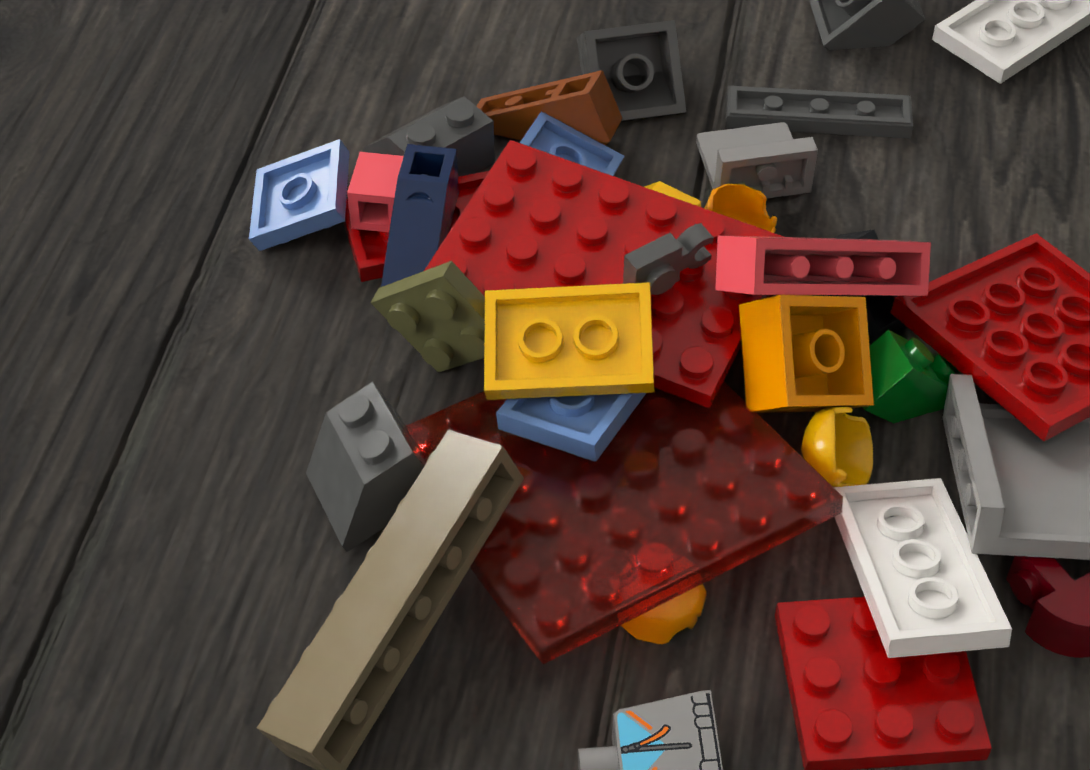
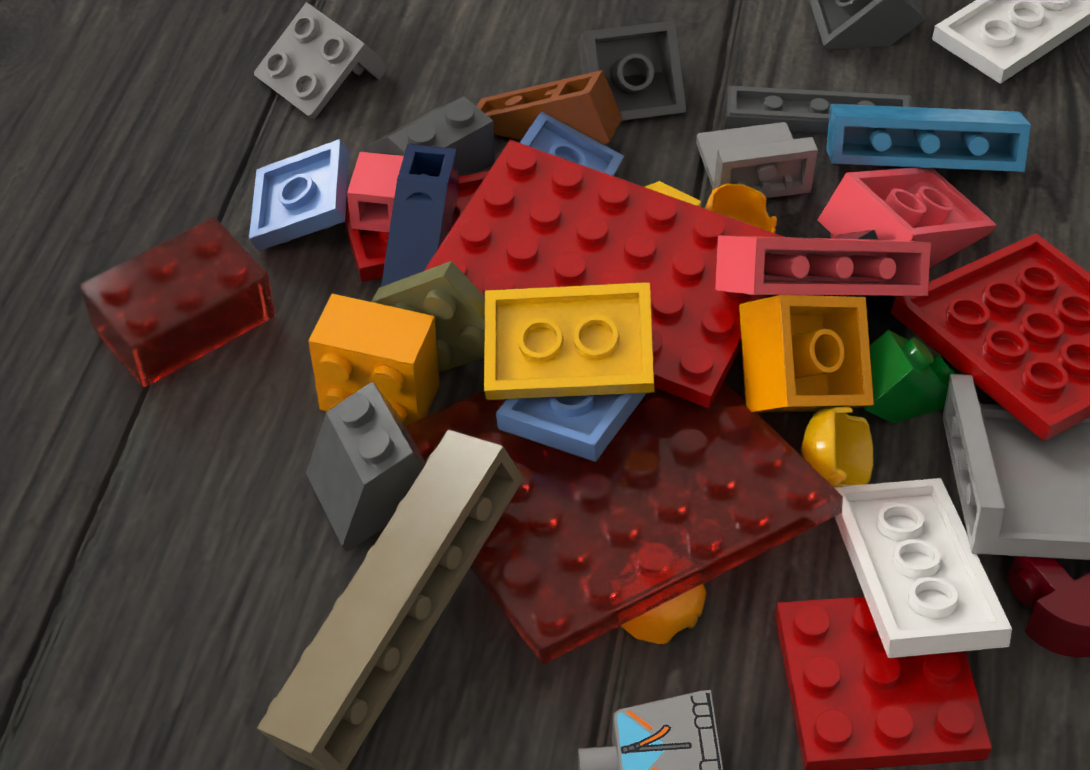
dark grey plate [623,223,714,295] -> none
none -> clear red brick [80,217,276,388]
none -> light grey bracket [254,2,390,119]
none -> light orange brick [308,294,440,433]
none -> coral slope [818,167,997,268]
none -> dark azure brick [826,104,1031,172]

